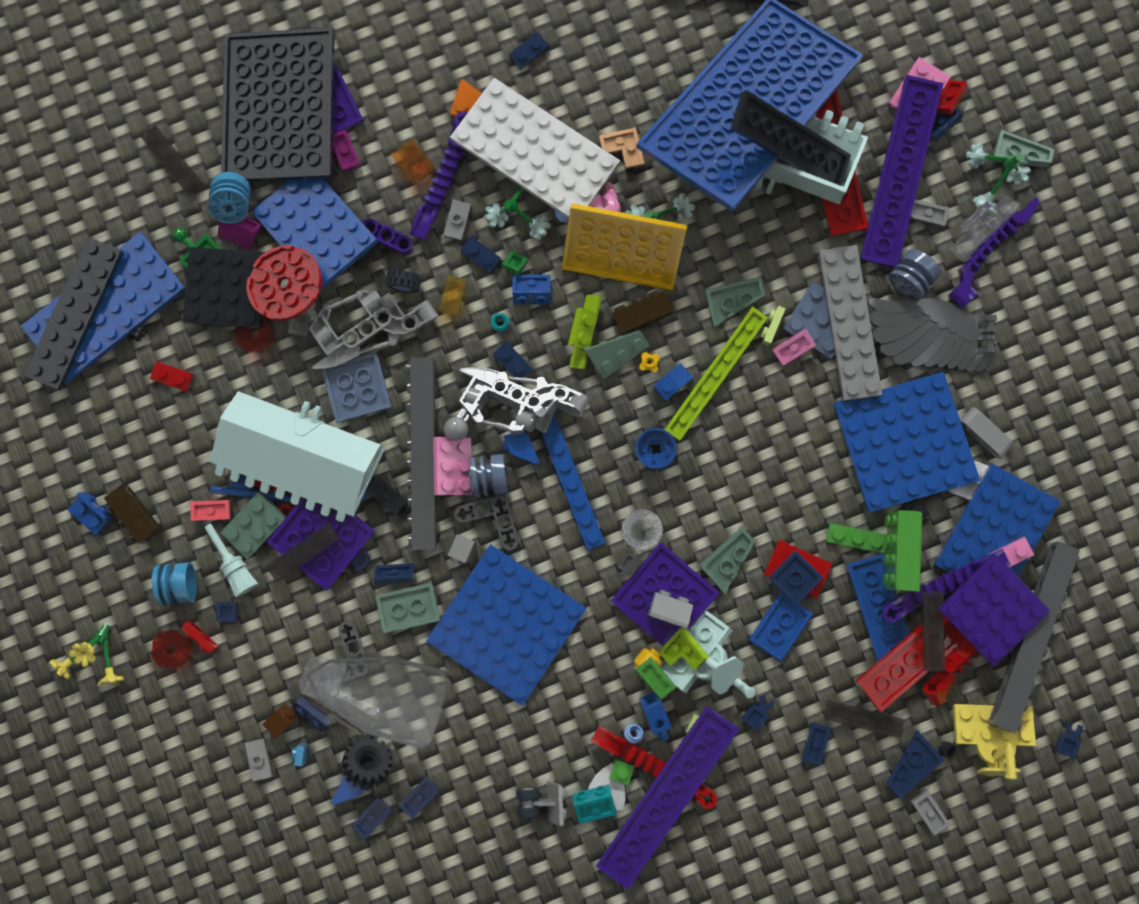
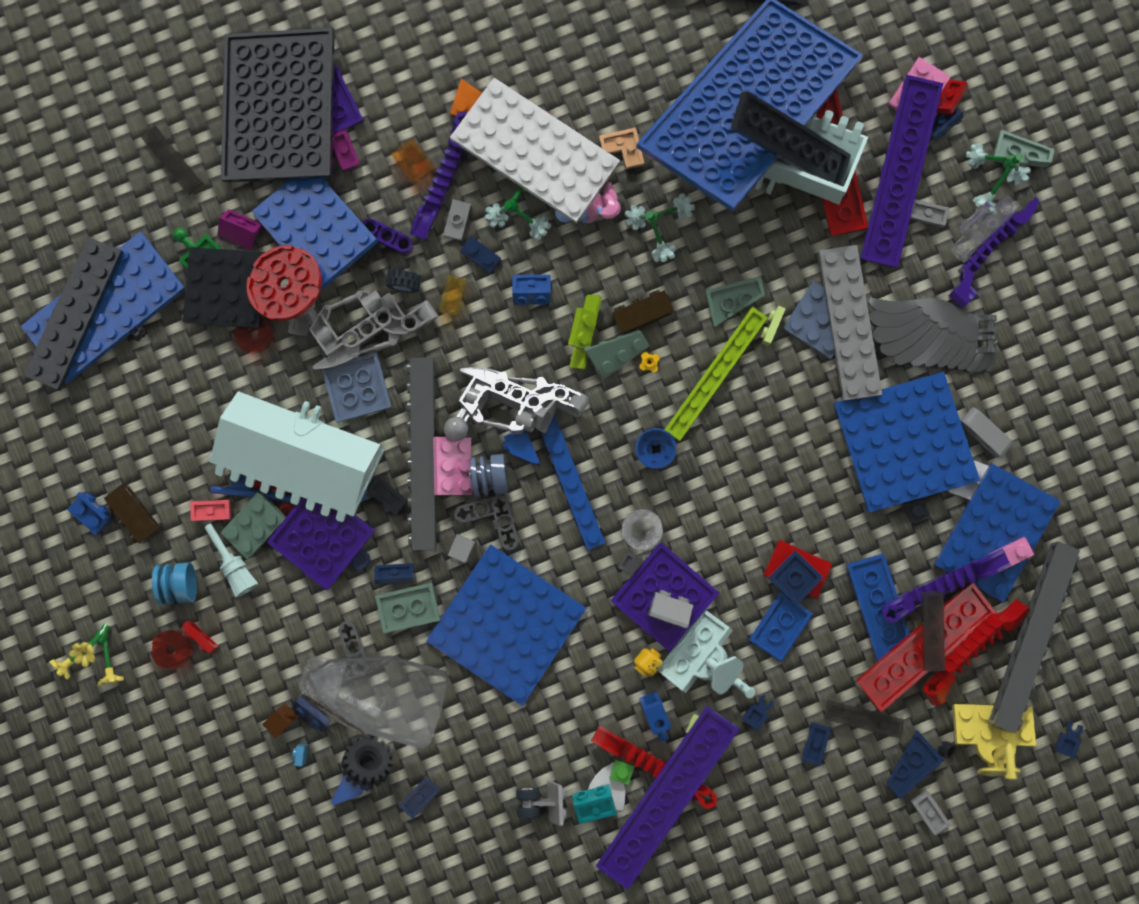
red plate [150,361,194,392] -> none
dark azure wheel [207,172,251,224] -> none
dark blue plate [216,602,238,622] -> none
light grey plate [245,738,273,781] -> none
clear smoke plate [265,523,340,582] -> none
dark blue plate [351,796,393,840] -> none
teal plate [491,313,510,332] -> none
dark blue plate [493,341,533,382] -> none
green plate [502,251,528,276] -> none
dark blue plate [509,31,549,71] -> none
yellow plate [562,203,687,291] -> none
light blue plate [624,724,643,744] -> none
bright green plate [636,656,676,700] -> none
blue slope [653,364,694,403] -> none
lime plate [659,627,709,671] -> none
sand green wing [699,526,755,594] -> none
bright pink plate [773,328,816,366] -> none
bright green plate [826,523,887,554] -> none
bright green brick [883,510,922,591] -> none
sand blue wheel [888,249,941,300] -> none
dark purple plate [938,554,1050,666] -> none

